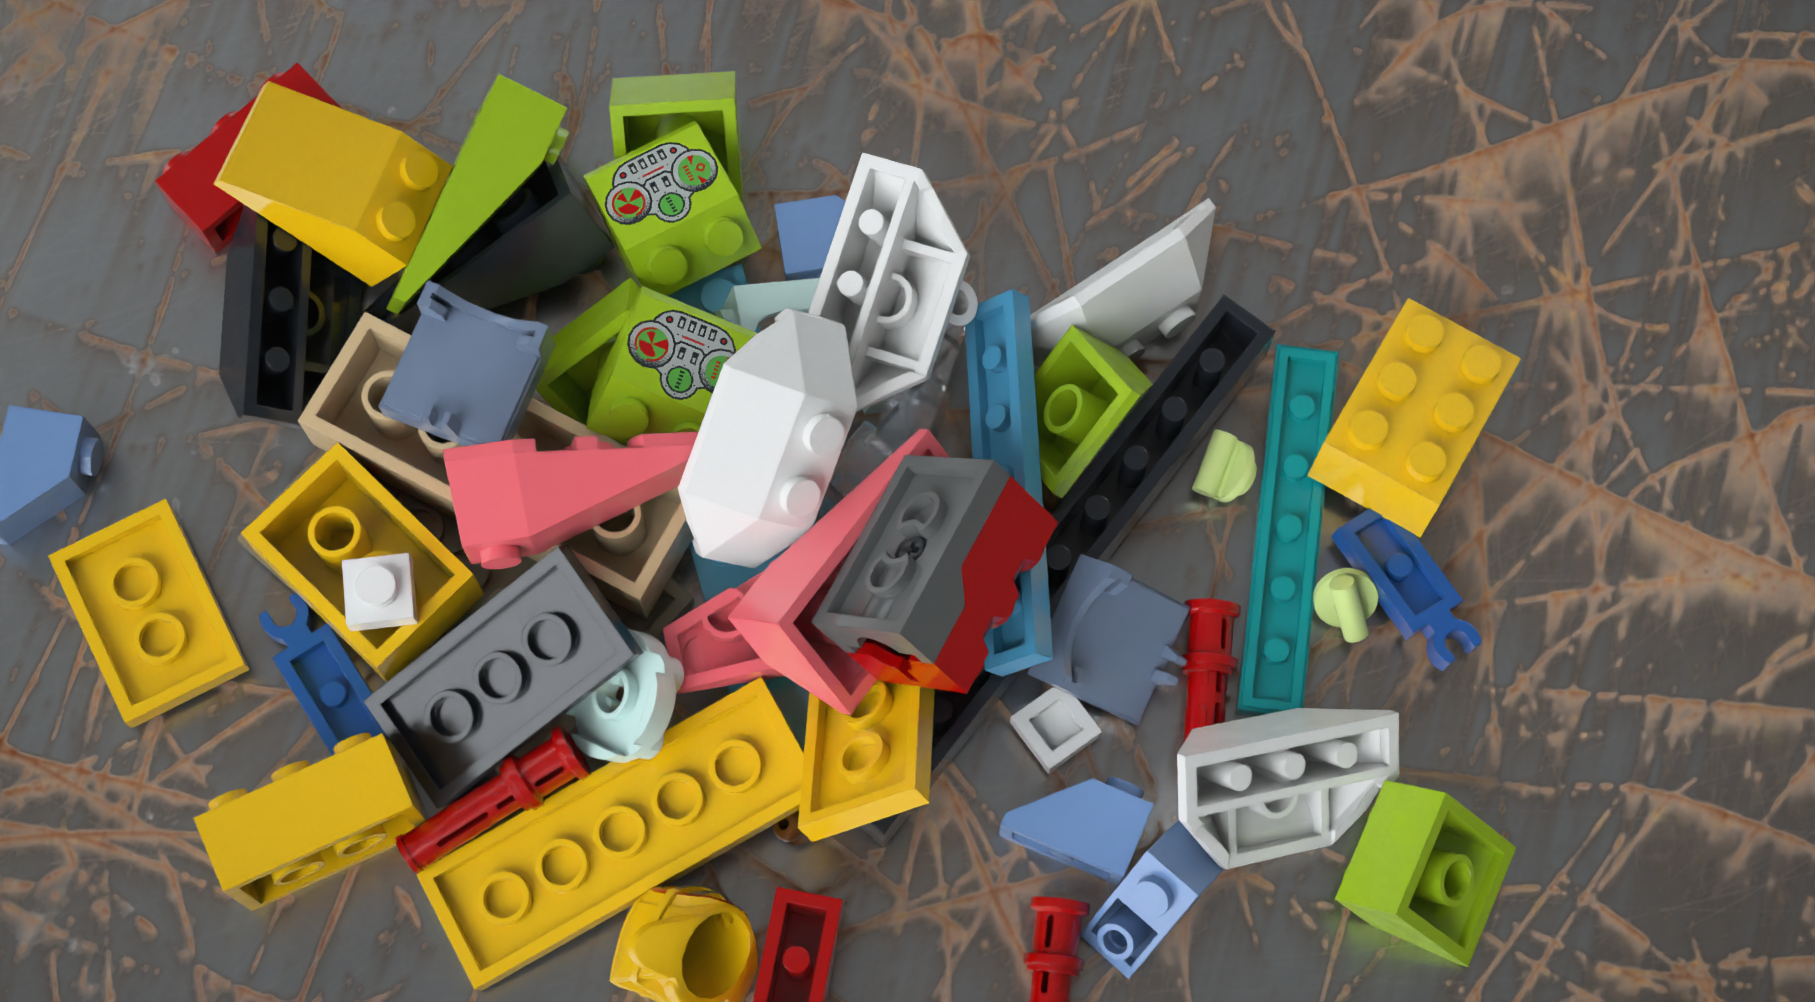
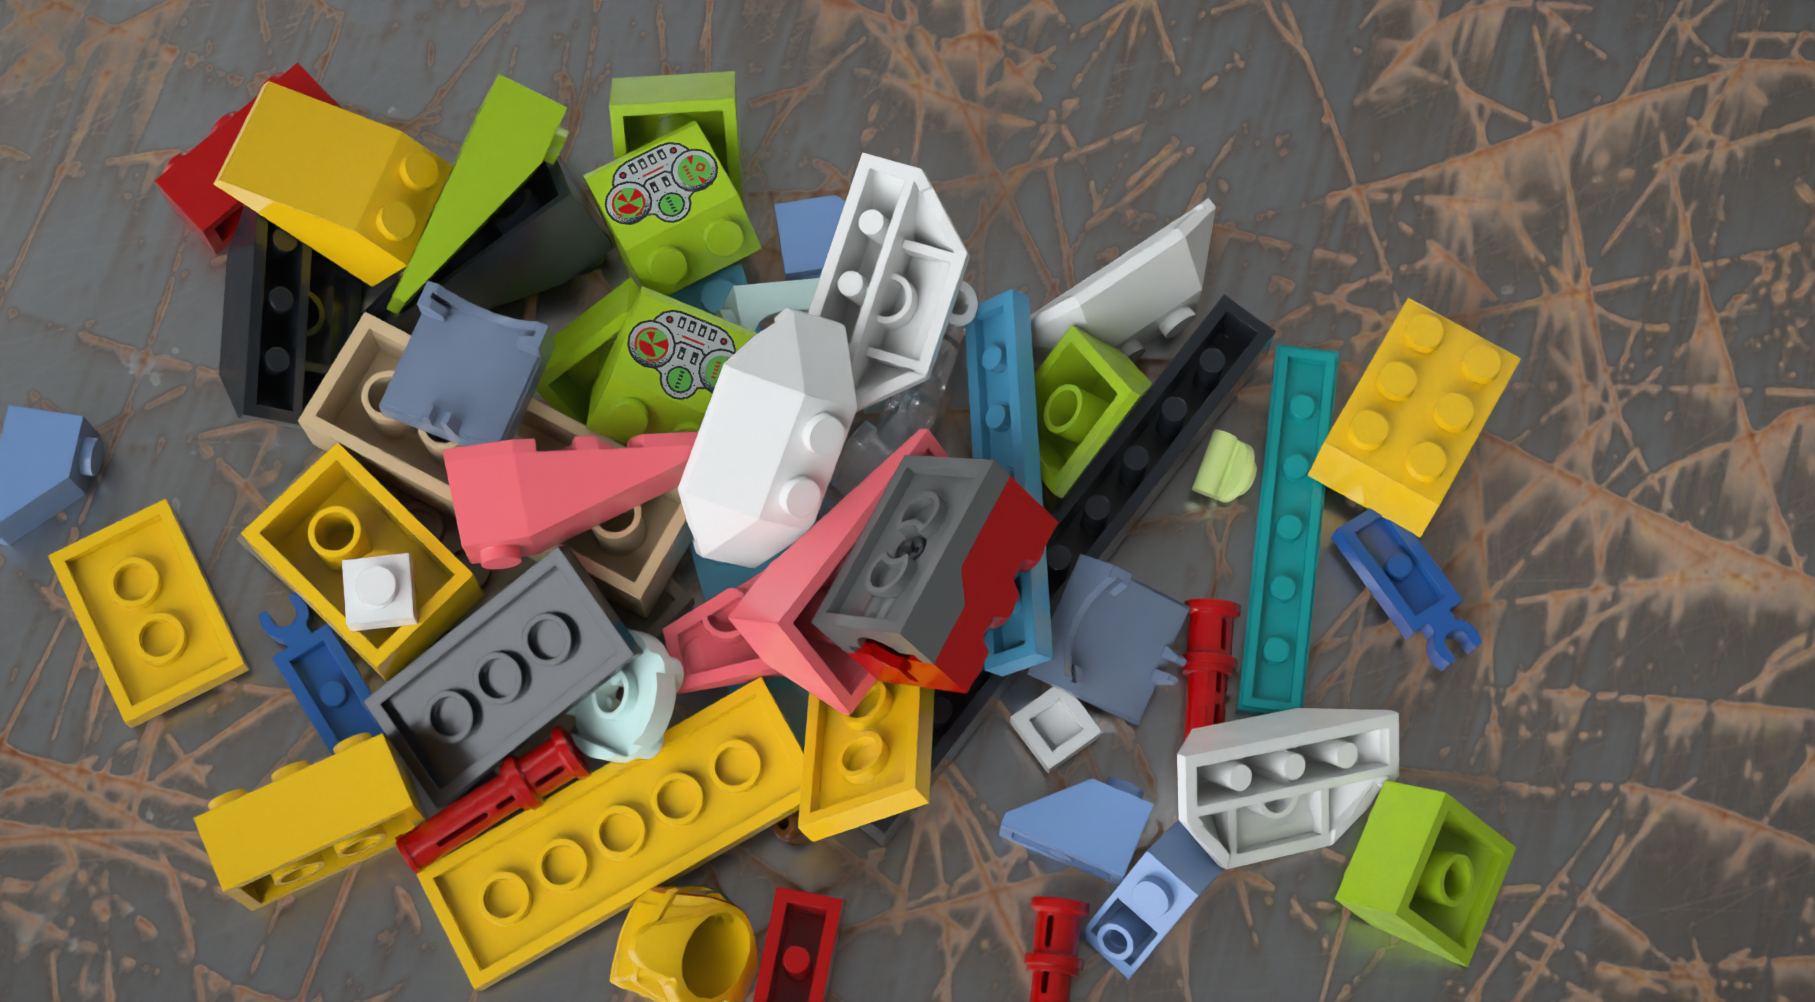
yellowish green plate [1313,568,1378,643] -> none

